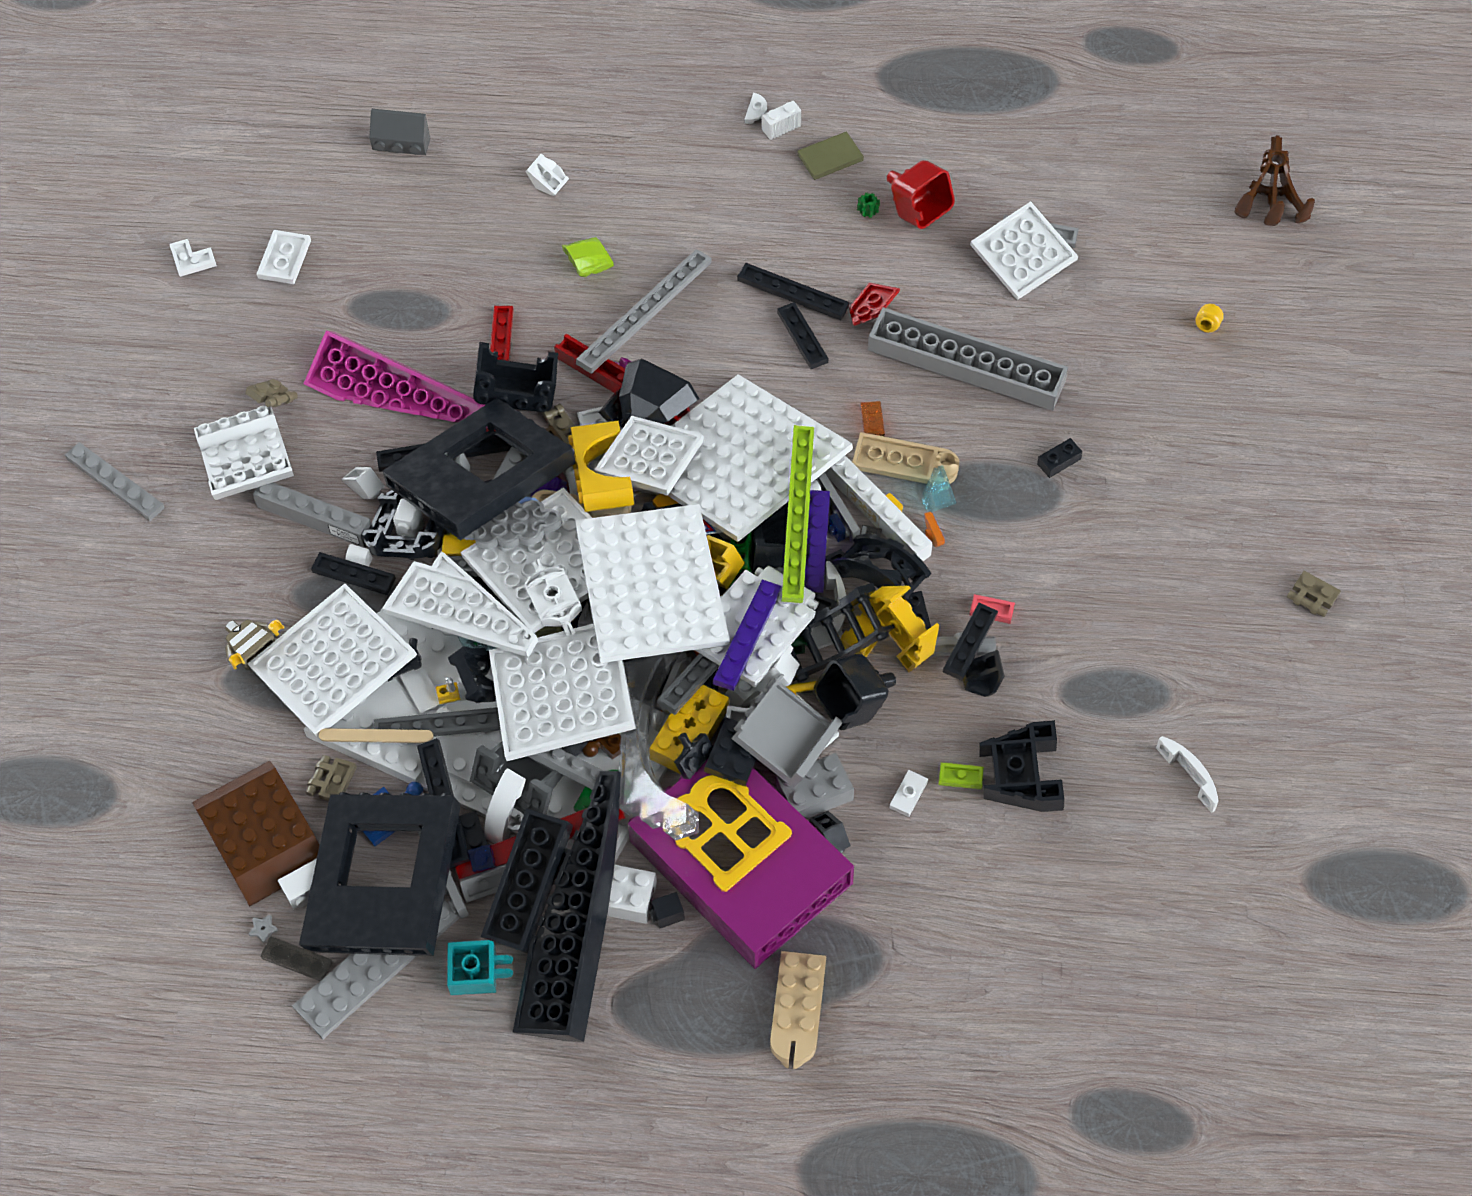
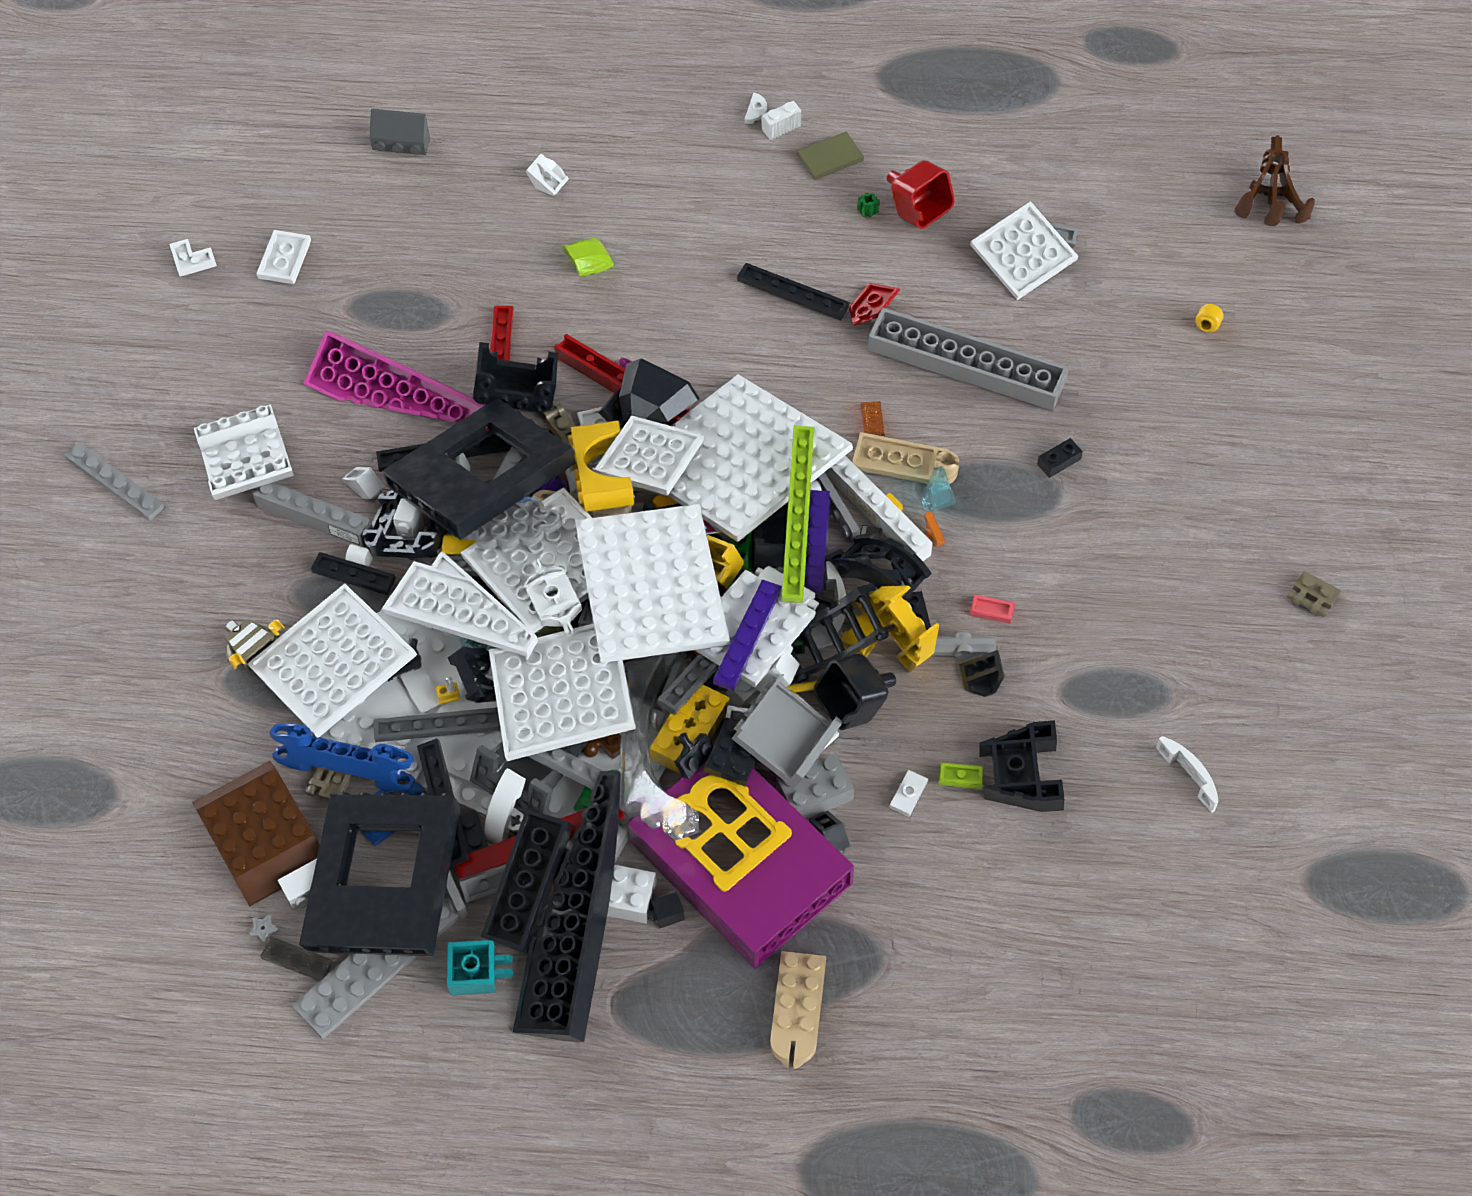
dark tan plate [245,379,298,407] -> none
tan piece [319,728,433,743] -> none
clear blue plate [468,844,496,873] -> none
light grey plate [576,249,712,374] -> none
black plate [777,302,829,370] -> none
clear blue plate [828,513,846,542] -> none
black plate [943,603,998,681] -> none
none -> blue piece [270,723,415,792]

